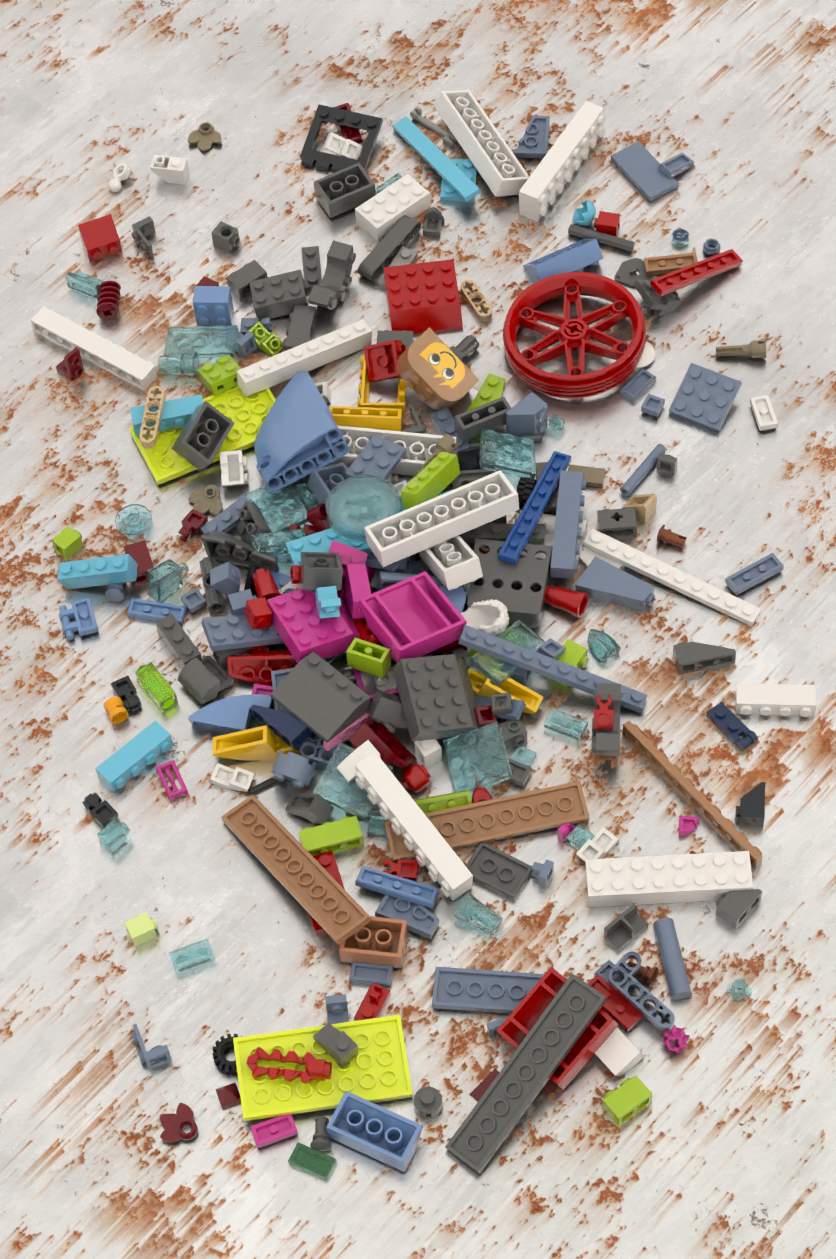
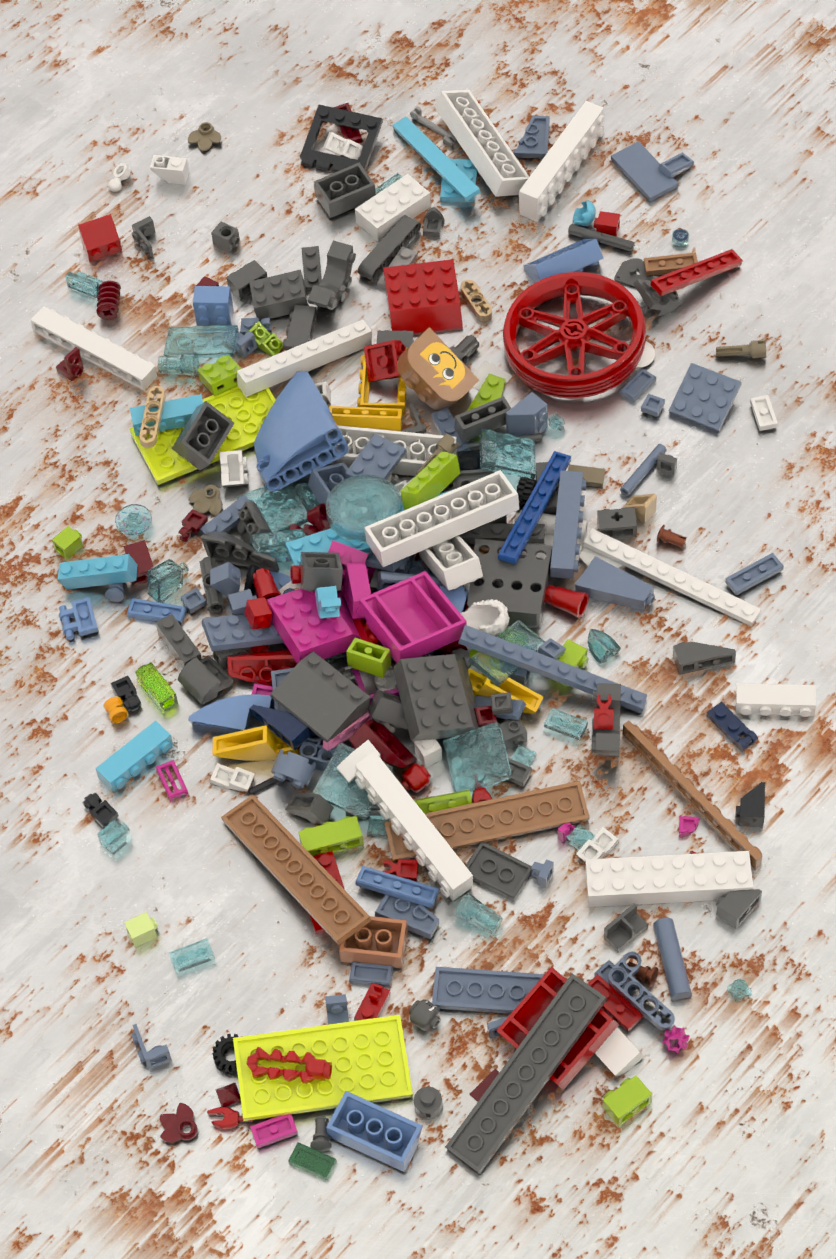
dark grey arch [313,1023,358,1068] -> none
sand blue plate [703,238,721,255] -> none
none -> red hand [207,1107,254,1129]
none -> dark grey head [409,999,441,1031]

